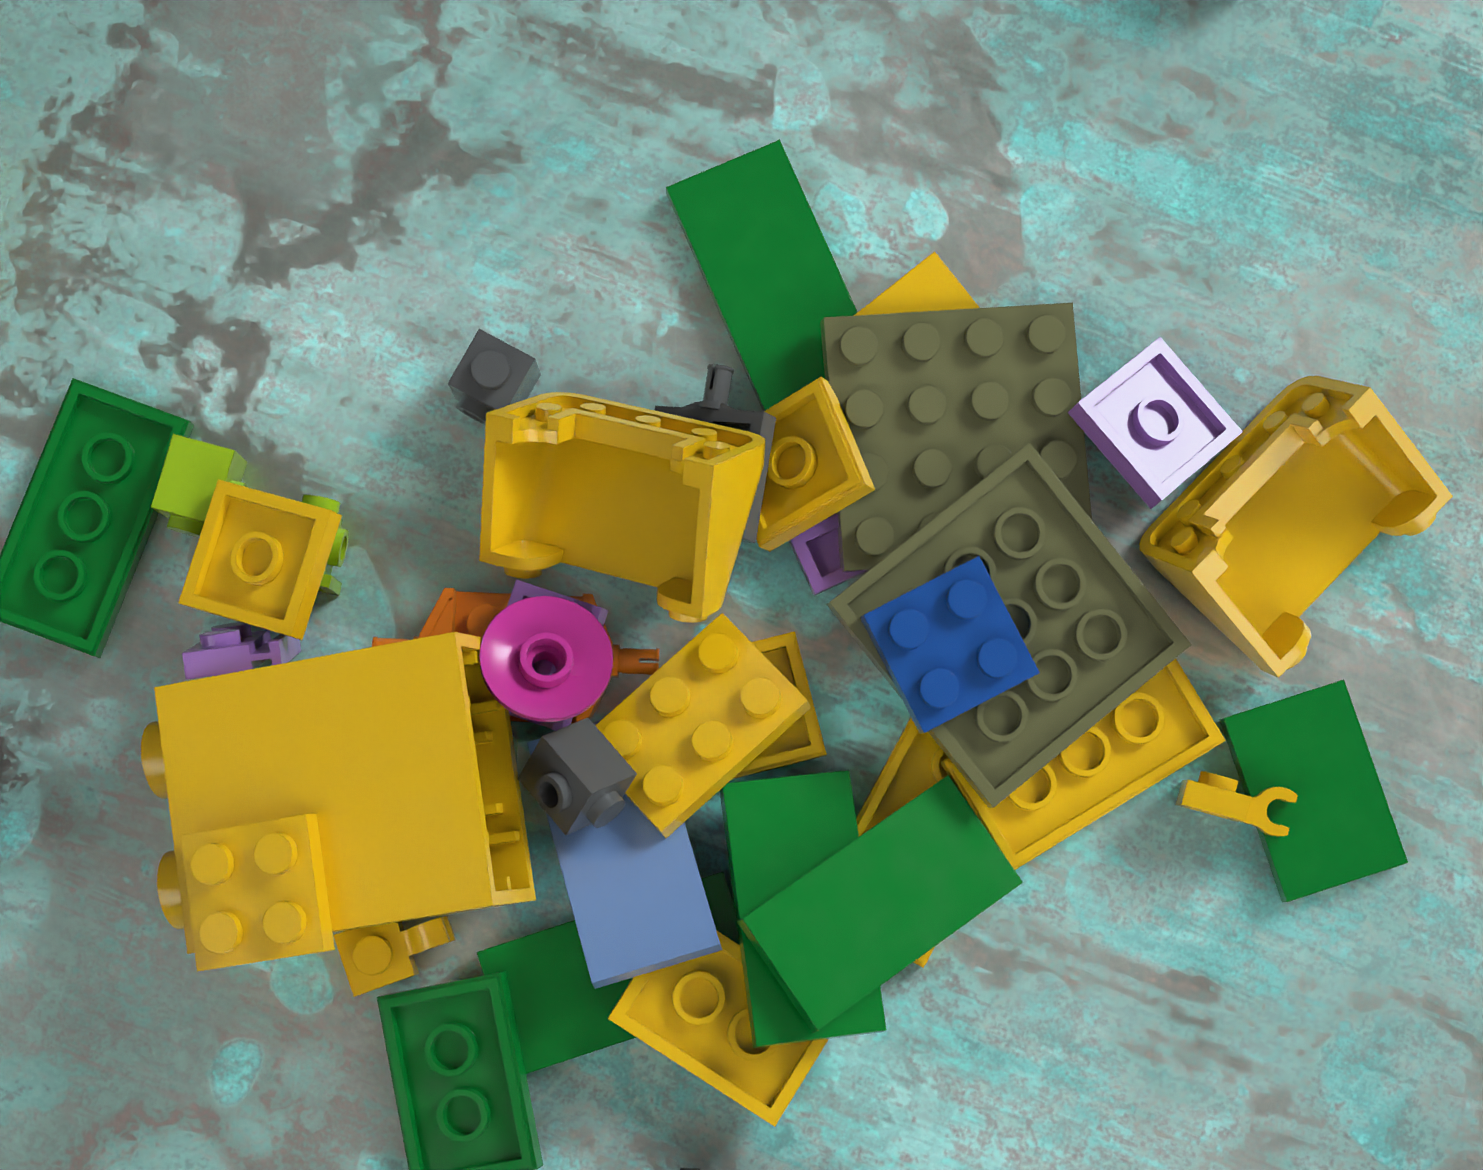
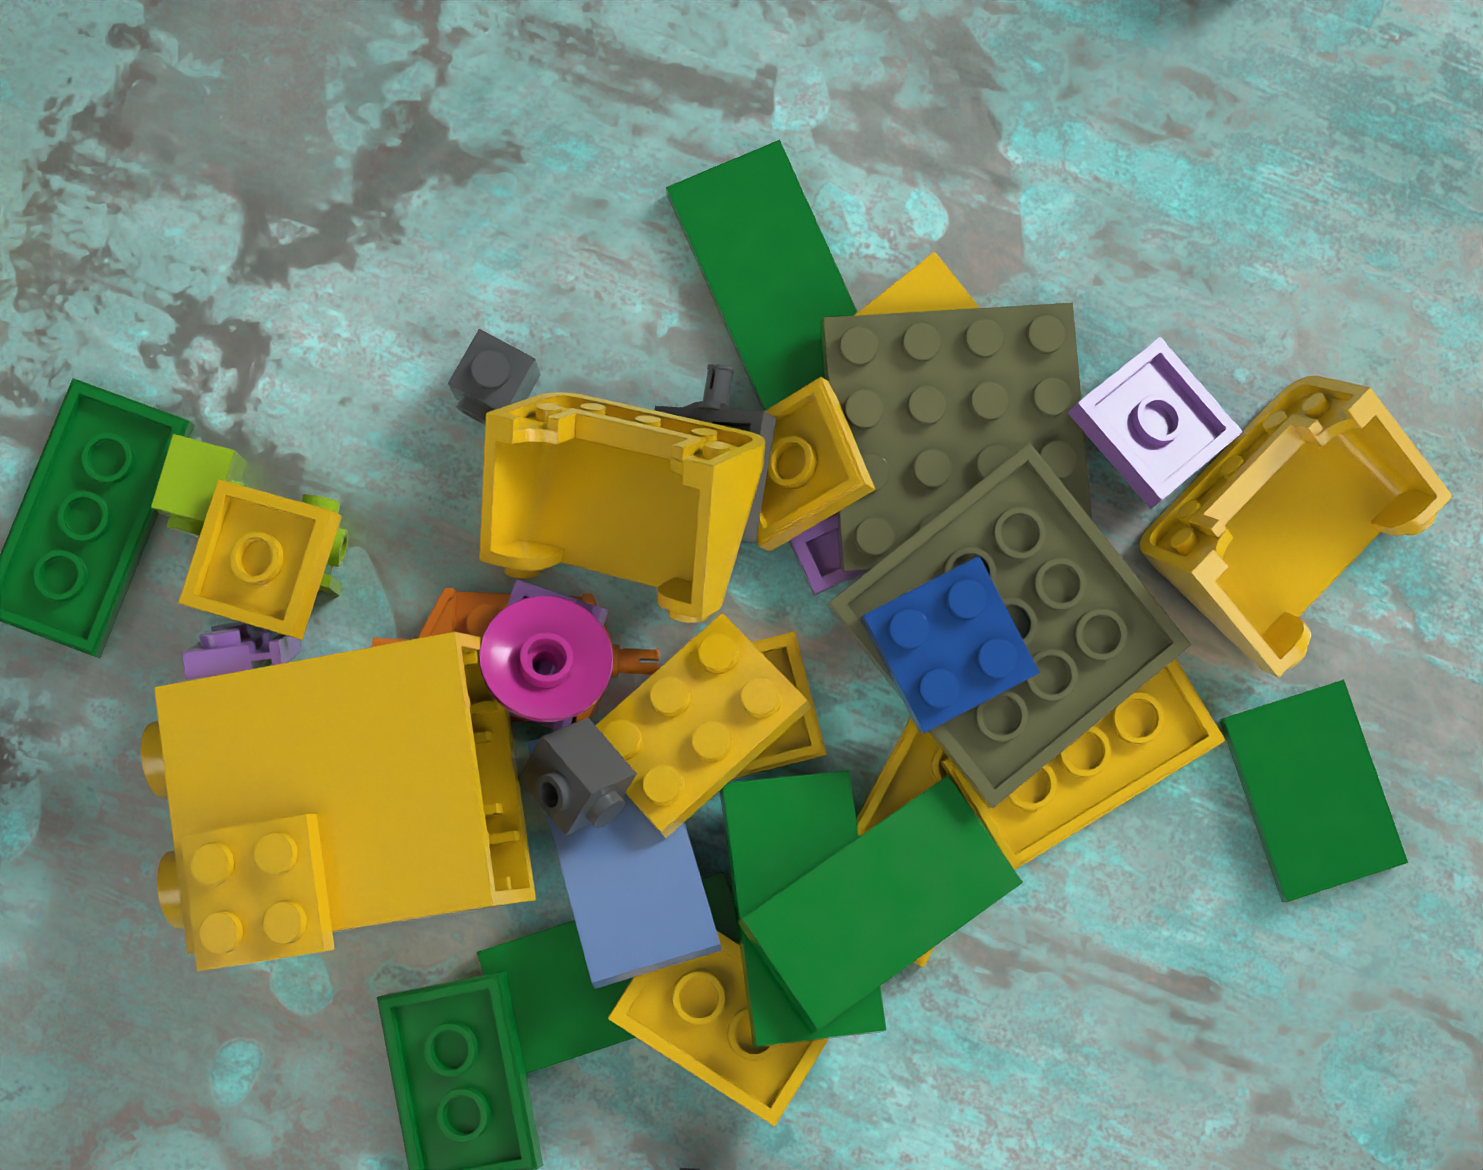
yellow plate [333,916,456,997] -> none
yellow plate [1175,771,1298,836] -> none

